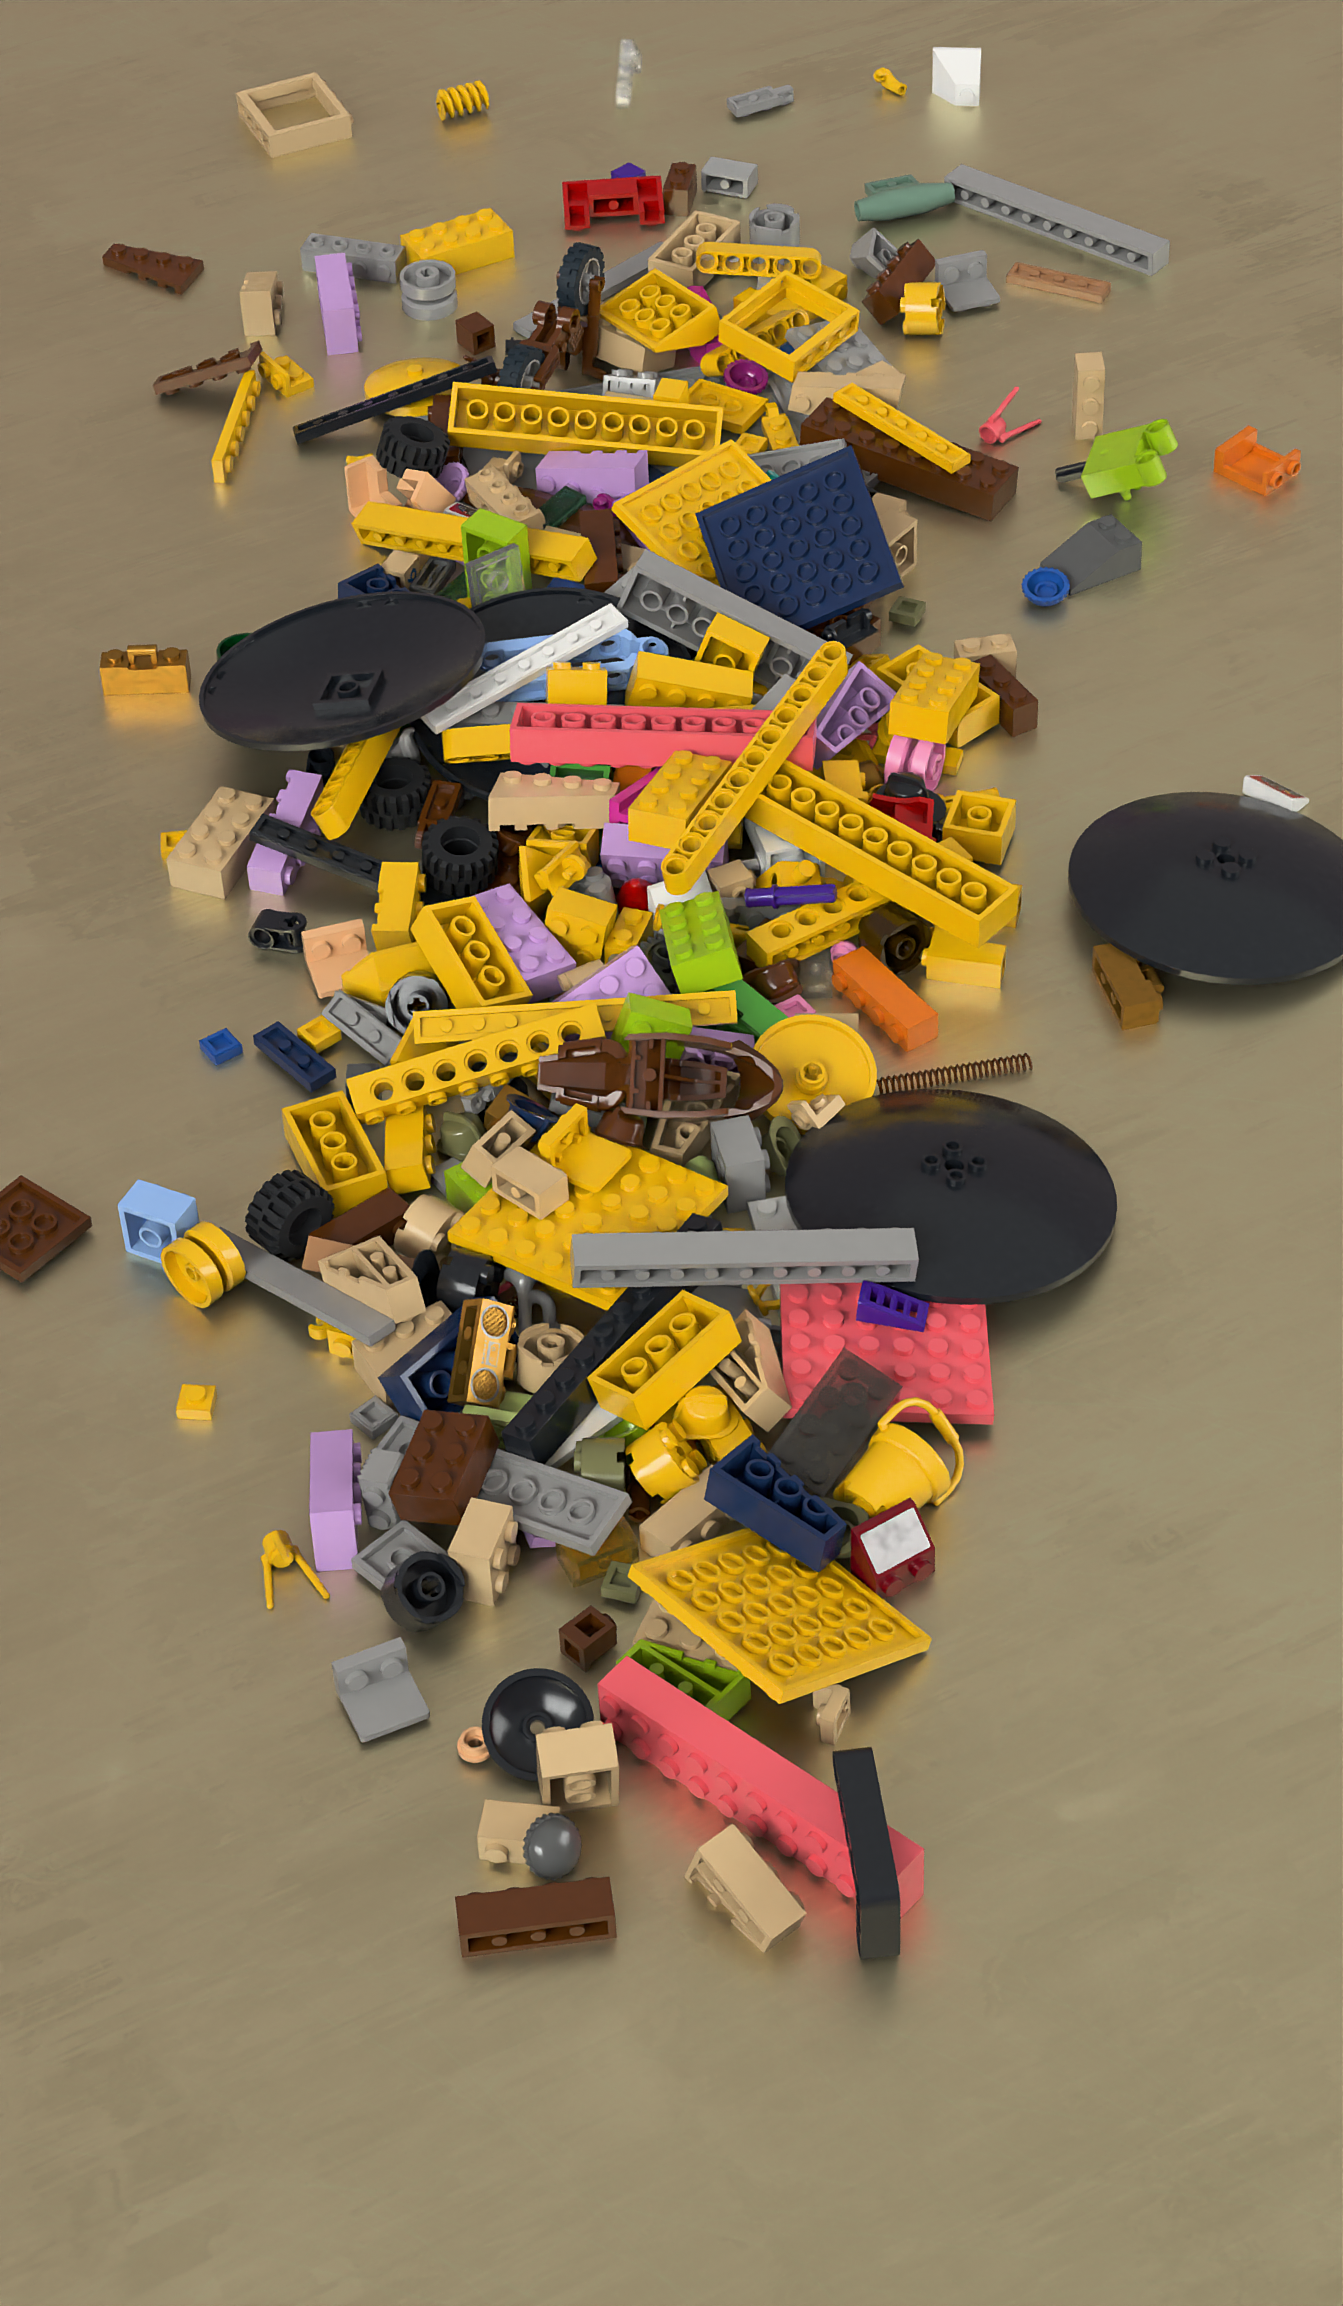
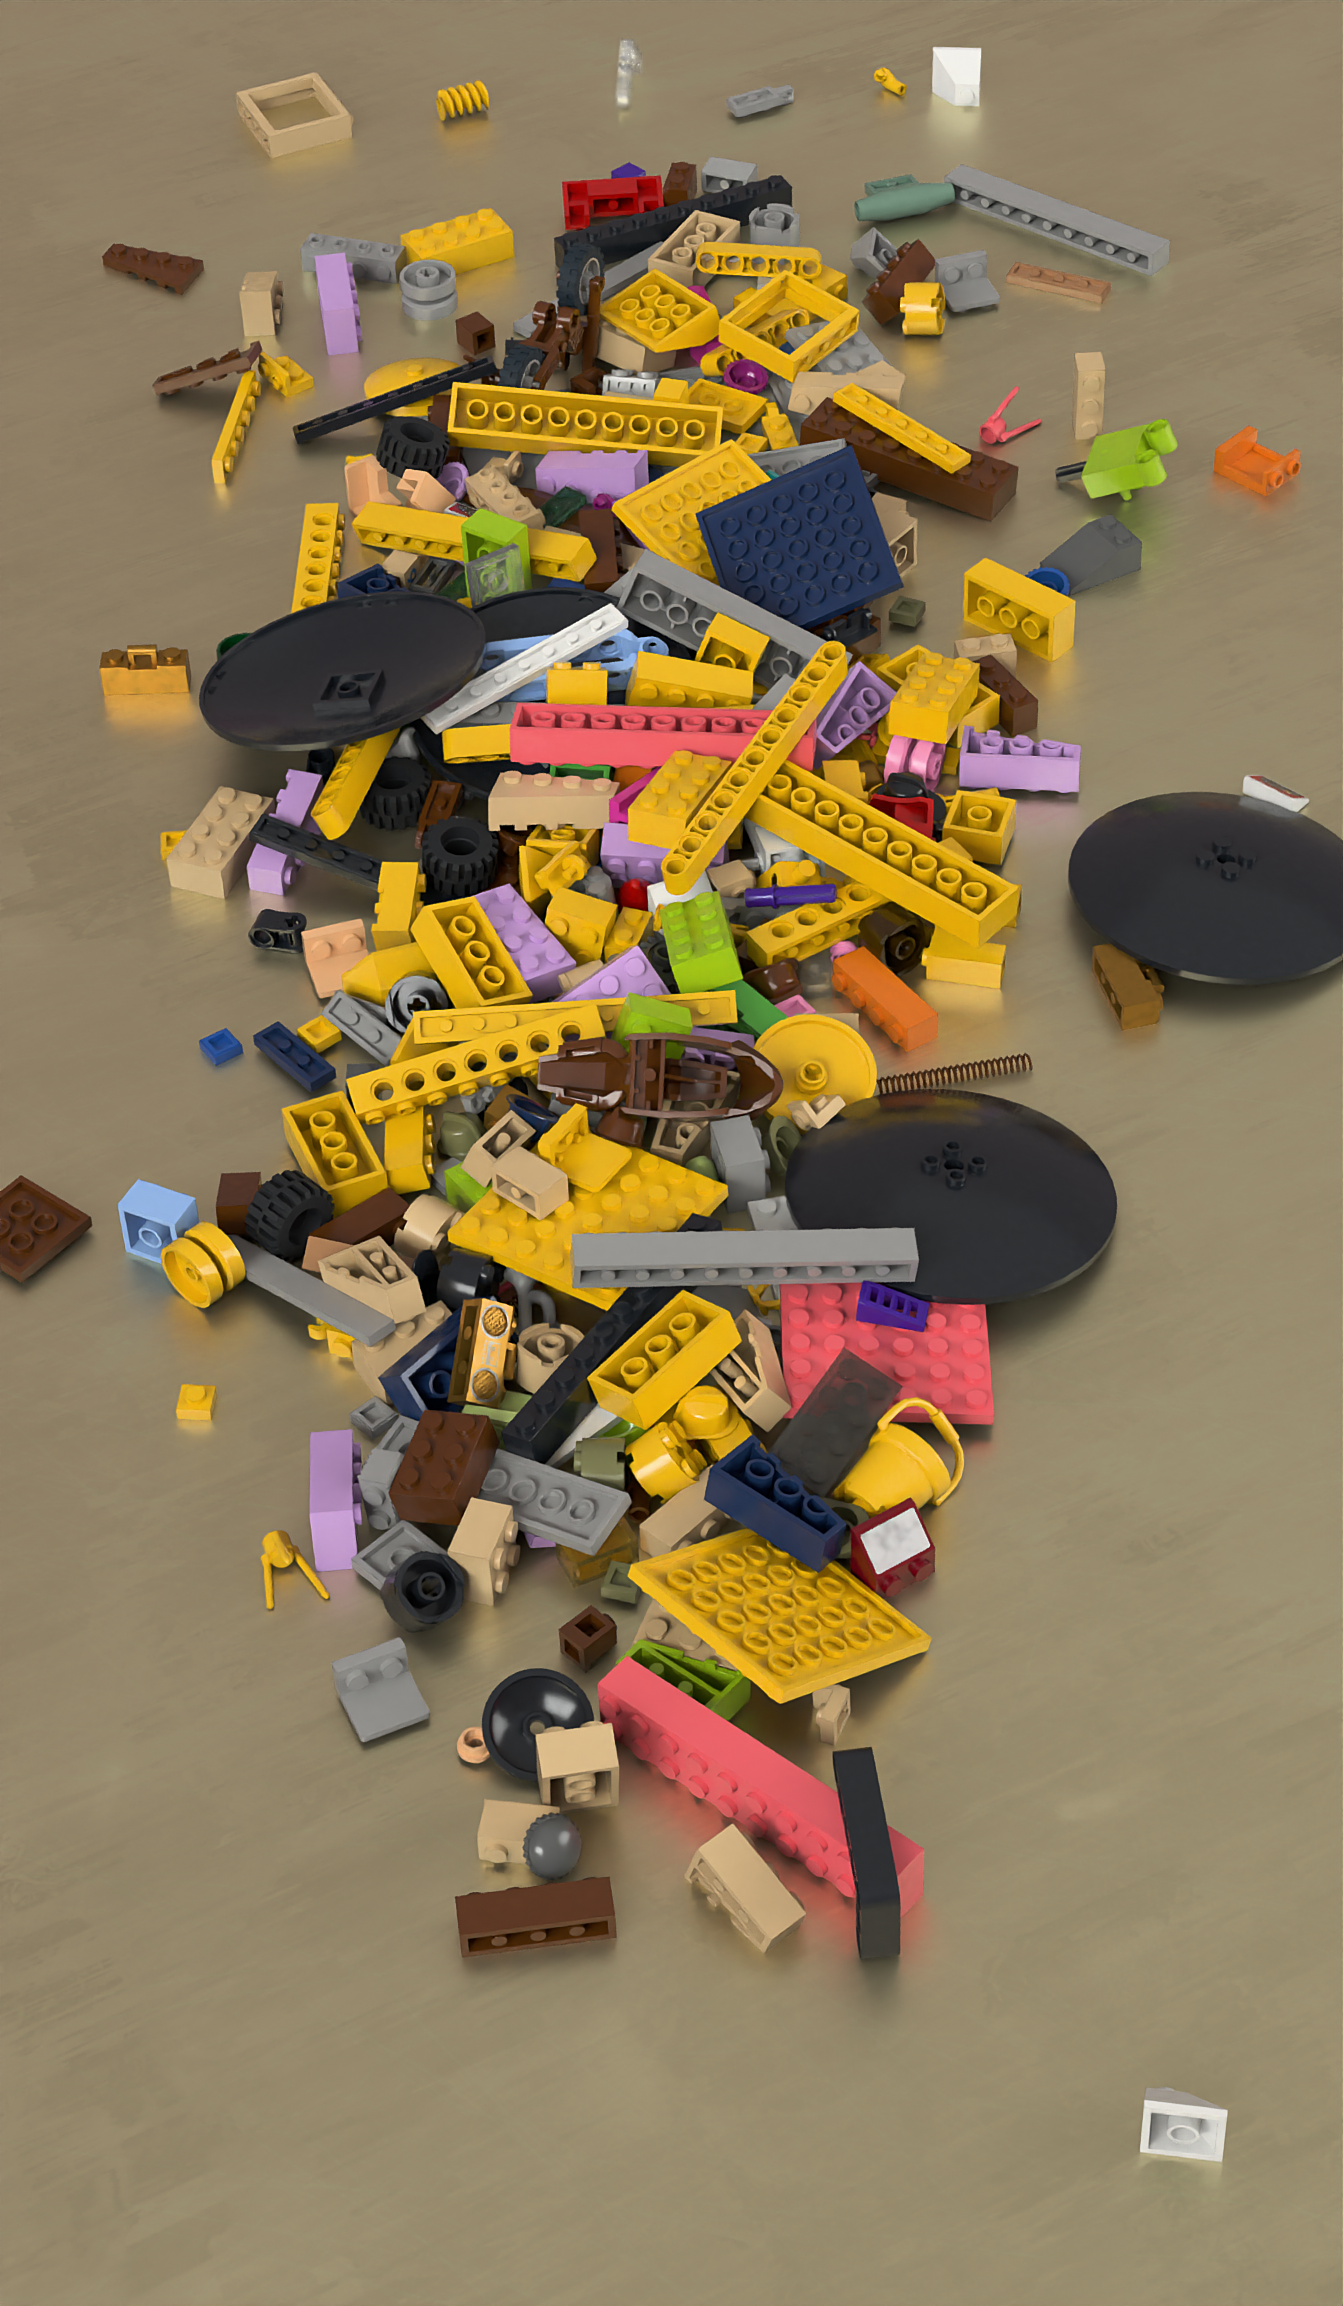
none -> reddish brown brick [216,1172,263,1235]
none -> yellow brick [291,503,345,613]
none -> black brick [554,175,792,269]
none -> reddish brown panel [570,368,603,396]
none -> lavender wedge [959,725,1081,793]
none -> yellow brick [963,557,1075,663]
none -> white slope [1140,2087,1228,2162]

